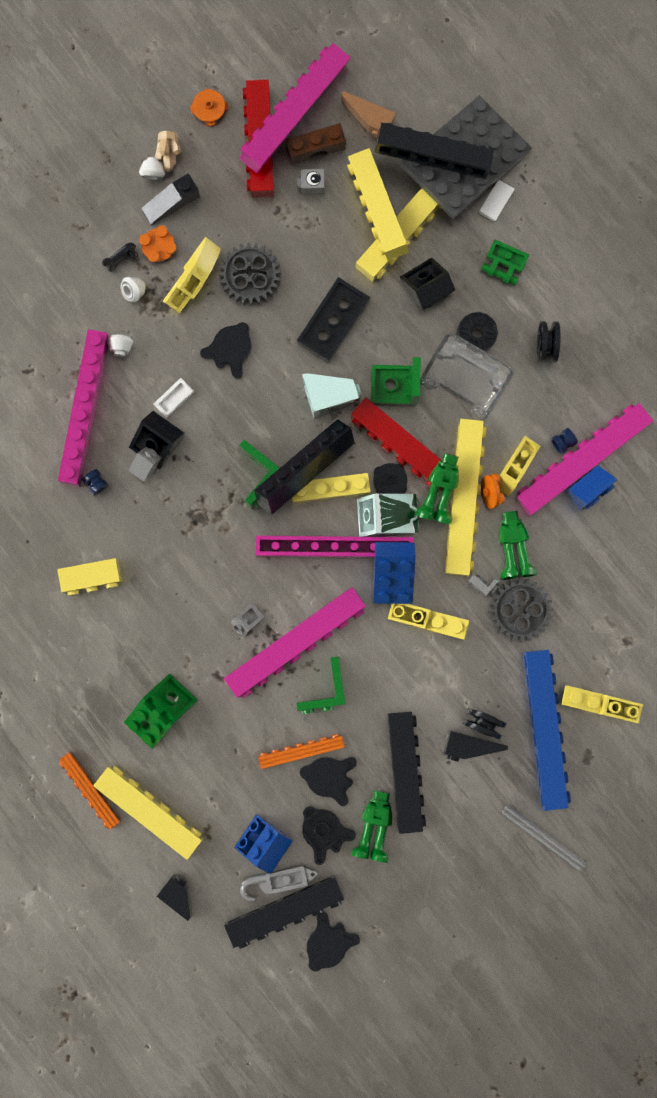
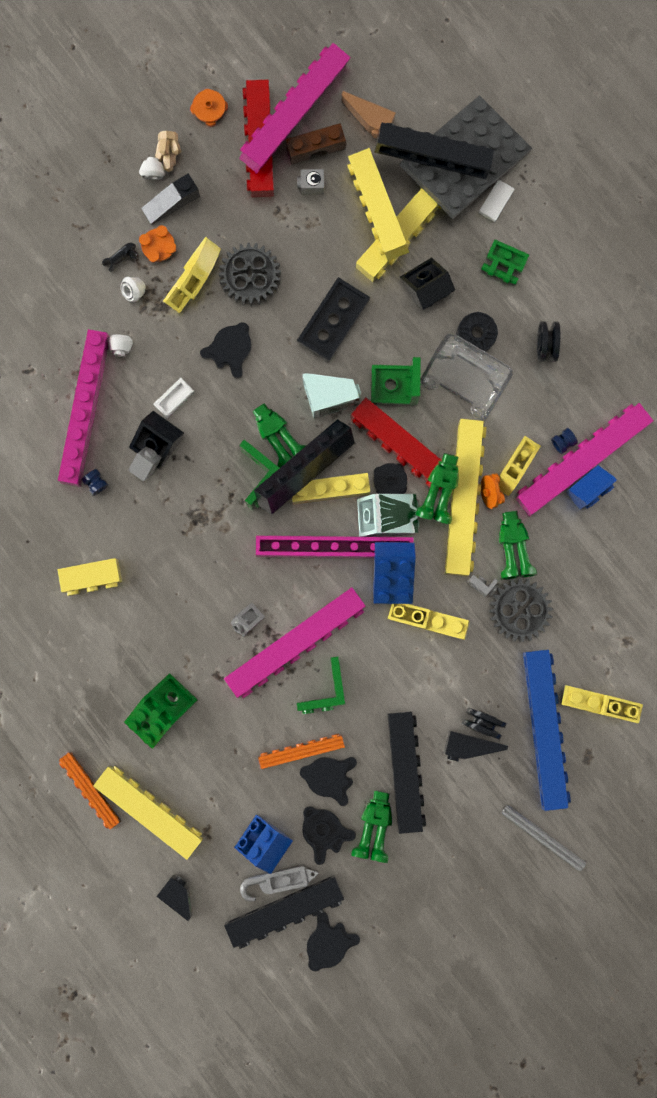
none -> green piece [252,403,306,468]

